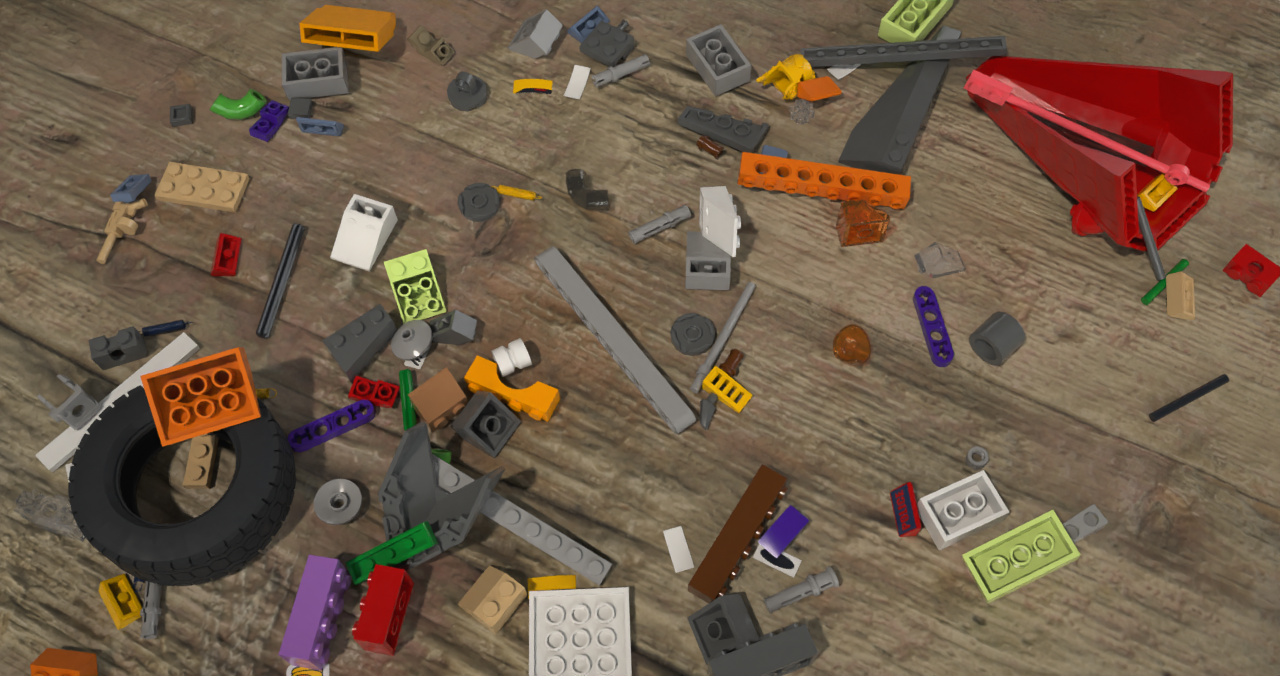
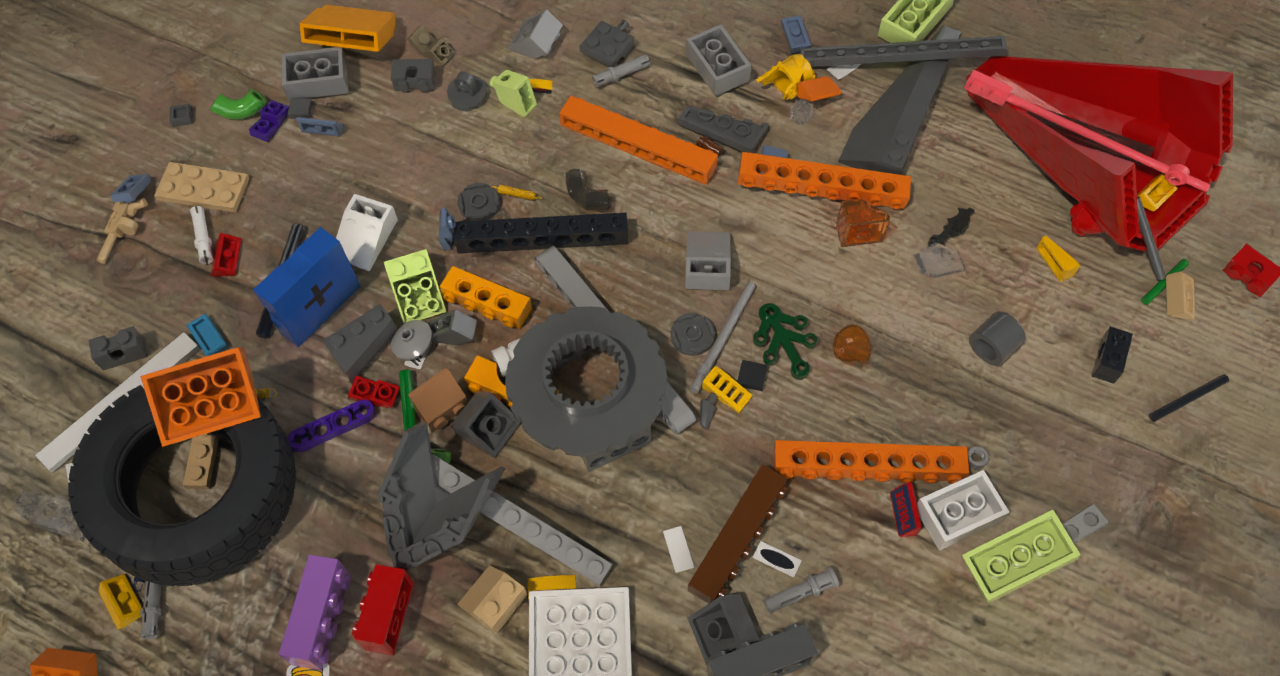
light grey piece [37,374,100,430] -> none
dark blue piece [138,320,192,337] -> none
light grey dish [314,479,362,525] -> none
green tile [345,521,438,585] -> none
white sticker [563,65,591,99] -> none
sand blue slope [567,5,610,43] -> none
light grey pin [628,204,691,244] -> none
white slope [699,186,741,257] -> none
reddish brown pin [719,349,744,377] -> none
dark purple slope [758,505,810,558] -> none
dark purple beam [913,286,954,367] -> none
none -> dark azure tile [186,314,229,356]
none -> white pin [190,206,214,264]
none -> blue tile [253,227,361,347]
none -> dark grey brick [391,59,436,92]
none -> sand blue slope [439,207,456,251]
none -> light orange brick [440,266,532,329]
none -> black brick [454,212,629,254]
none -> yellowish green torso [490,70,537,117]
none -> dark grey piece [505,306,667,472]
none -> orange brick [559,96,718,185]
none -> black piece [737,360,768,391]
none -> dark green plant [753,303,817,380]
none -> orange brick [773,440,969,484]
none -> sand blue plate [781,15,811,54]
none -> pearl dark grey piece [928,208,975,251]
none -> yellow slope [1036,235,1081,282]
none -> black brick [1092,326,1133,384]

